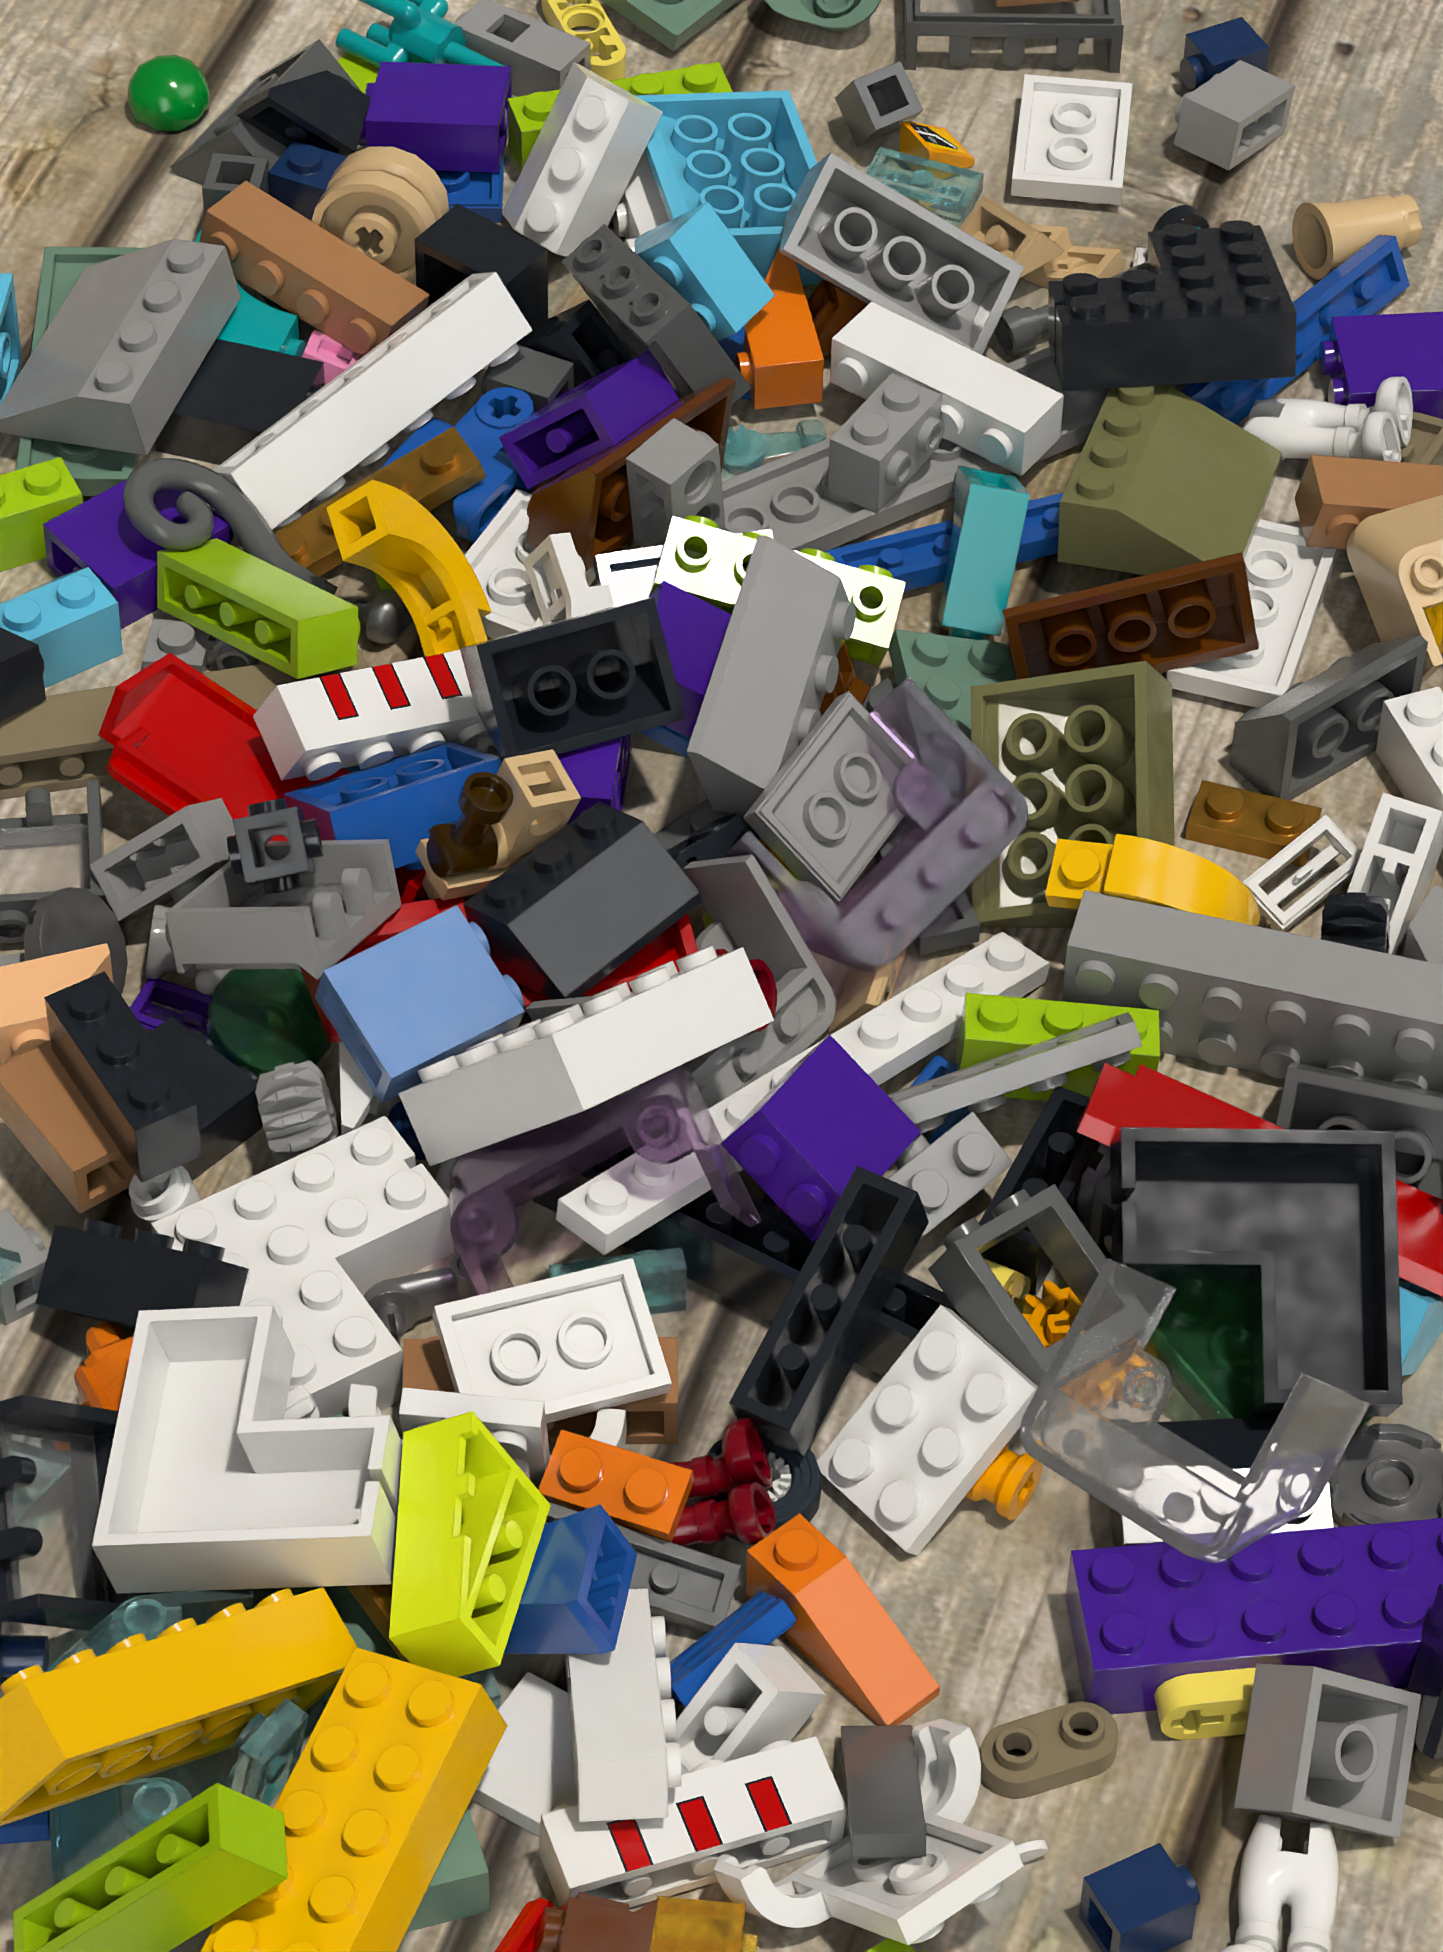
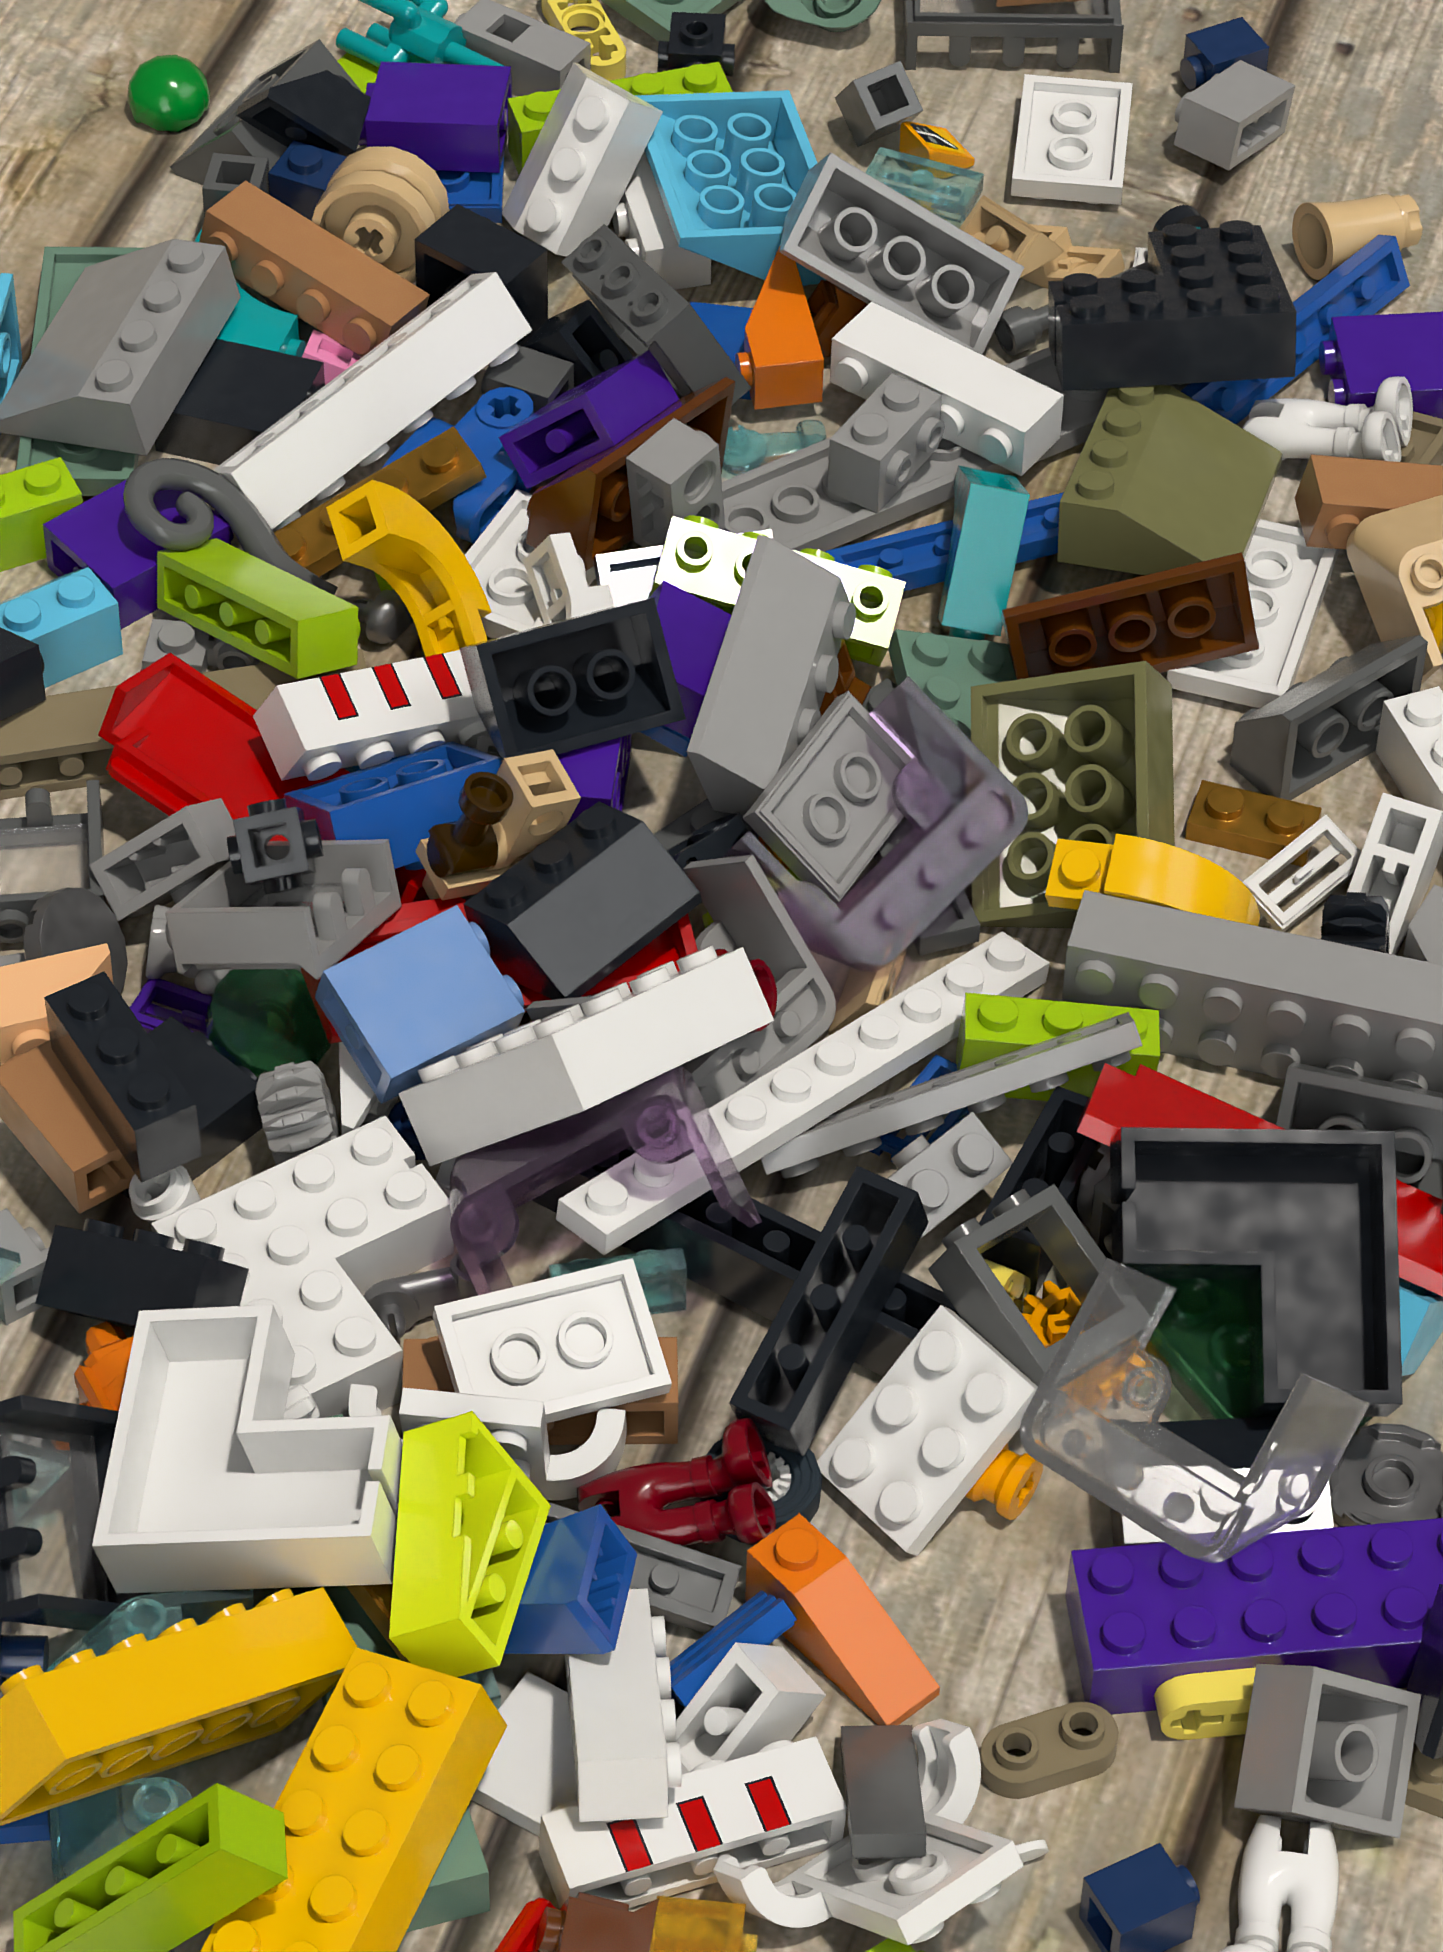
clear light blue plate [227,1698,309,1806] -> none
orange plate [538,1429,695,1542] -> none
medium azure slope [634,202,775,341] -> none
dark purple brick [720,1035,921,1242] -> none
none -> black brick [658,12,735,77]

